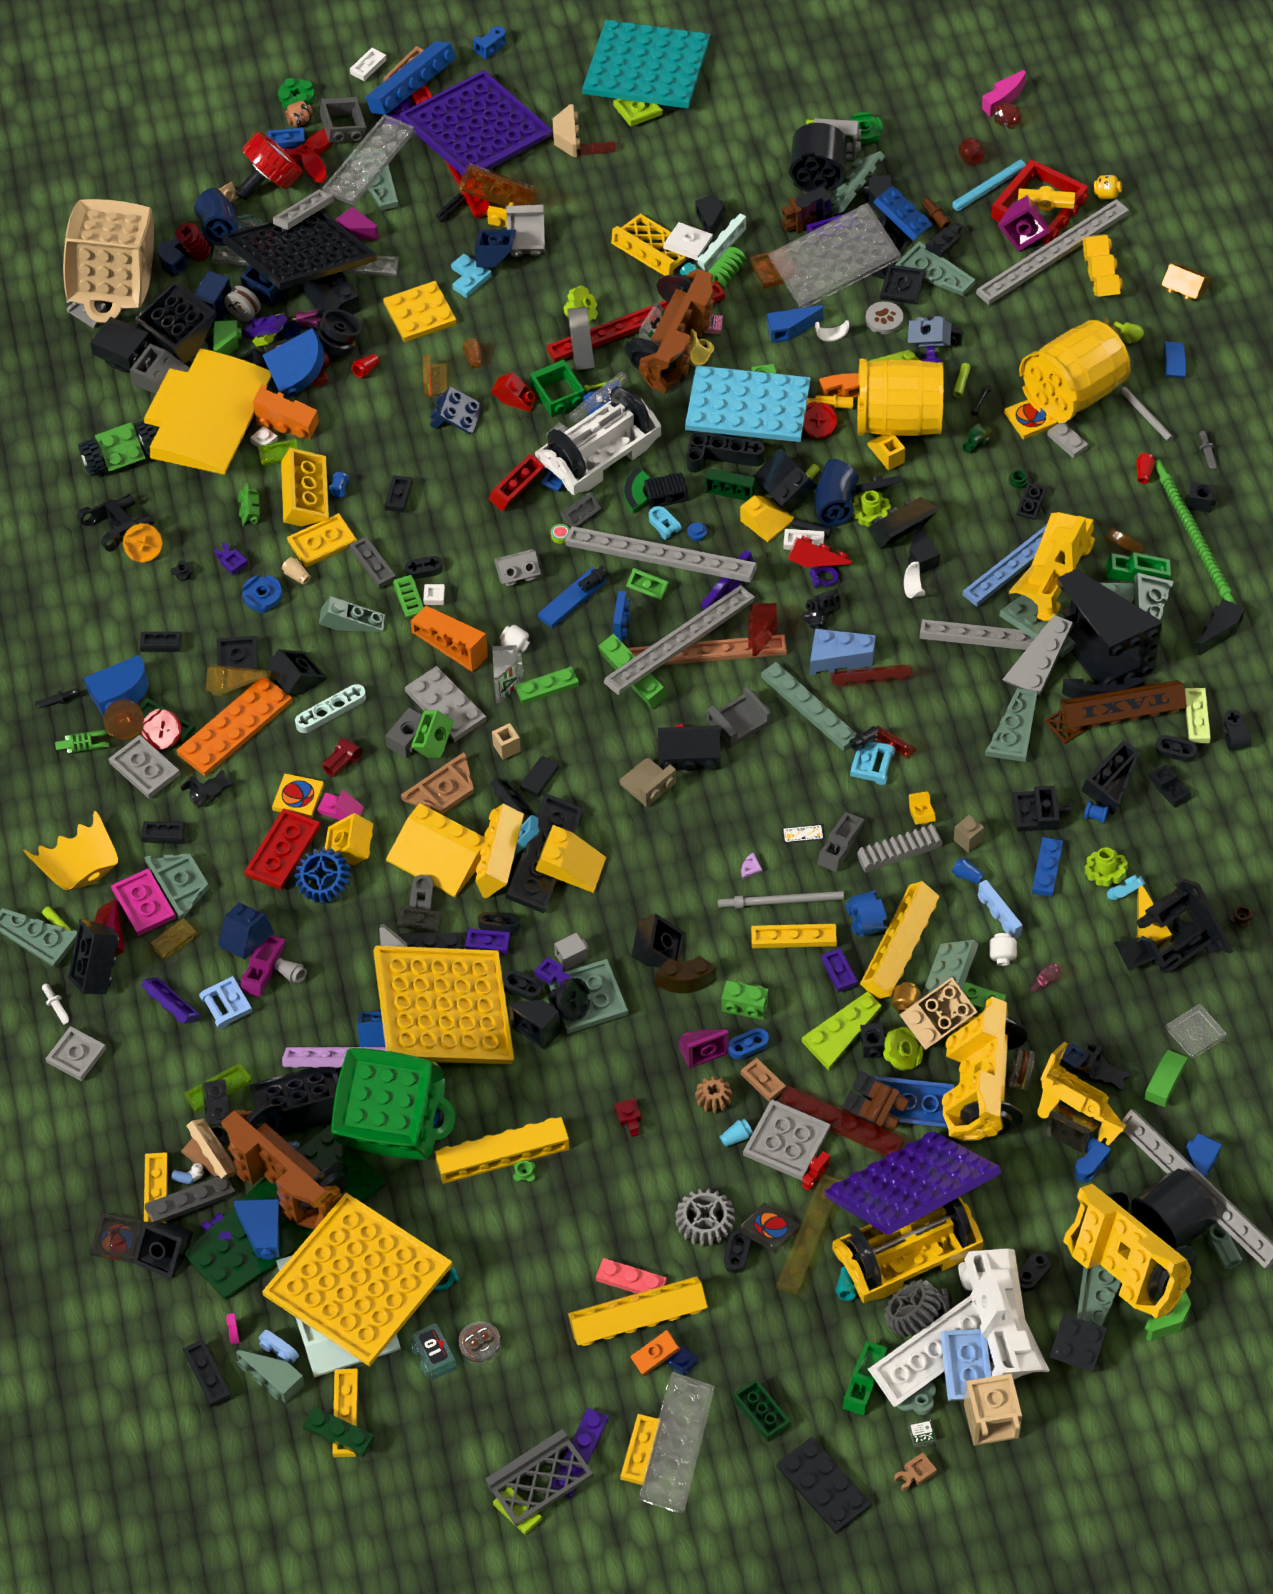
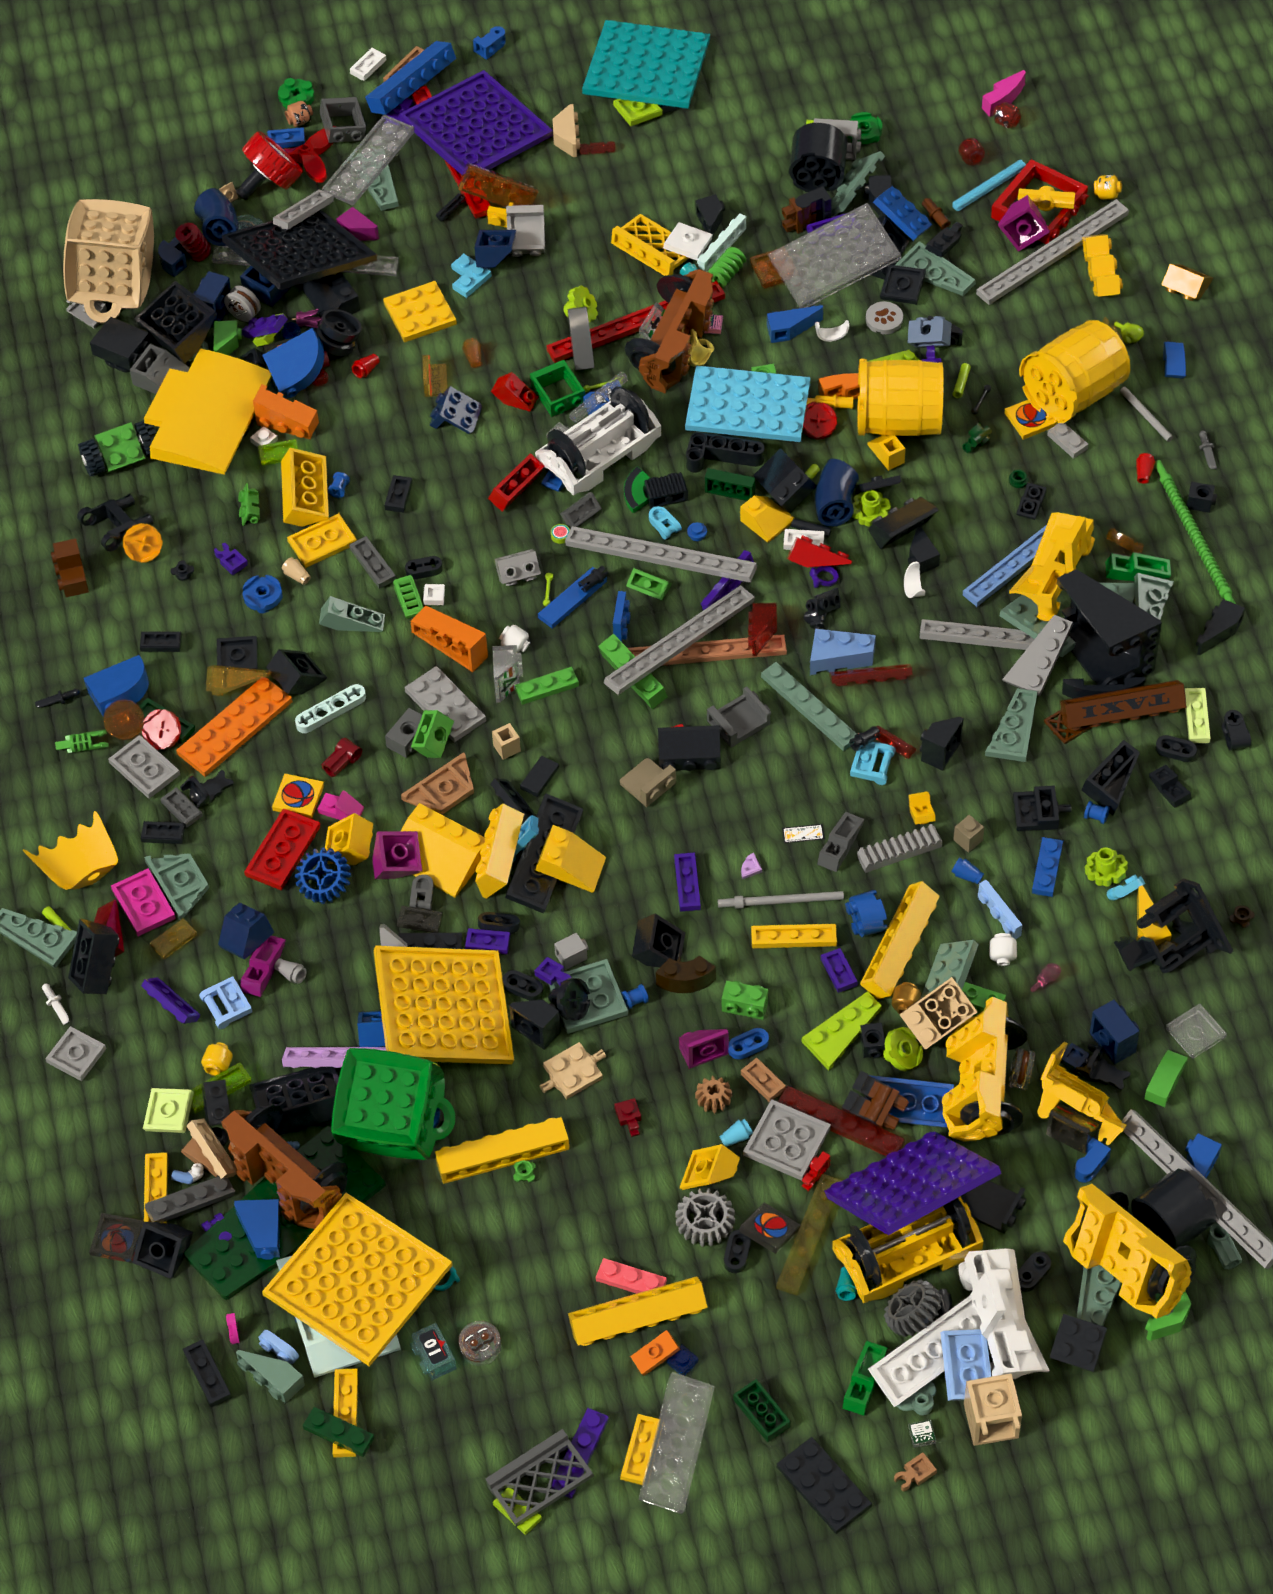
none -> reddish brown brick [51,538,89,598]
none -> yellowish green plate [143,1088,194,1133]
none -> dark grey plate [161,787,203,828]
none -> yellow head [201,1042,233,1076]
none -> magenta slope [372,831,422,879]
none -> tan plate [540,1042,606,1100]
none -> lime hinge [543,573,553,606]
none -> blue bush [621,984,649,1010]
none -> dark purple plate [674,853,701,912]
none -> yellow slope [680,1144,740,1190]
none -> black slope [920,717,964,771]
none -> black panel [960,1181,1027,1234]
none -> dark blue brick [1090,1000,1140,1065]

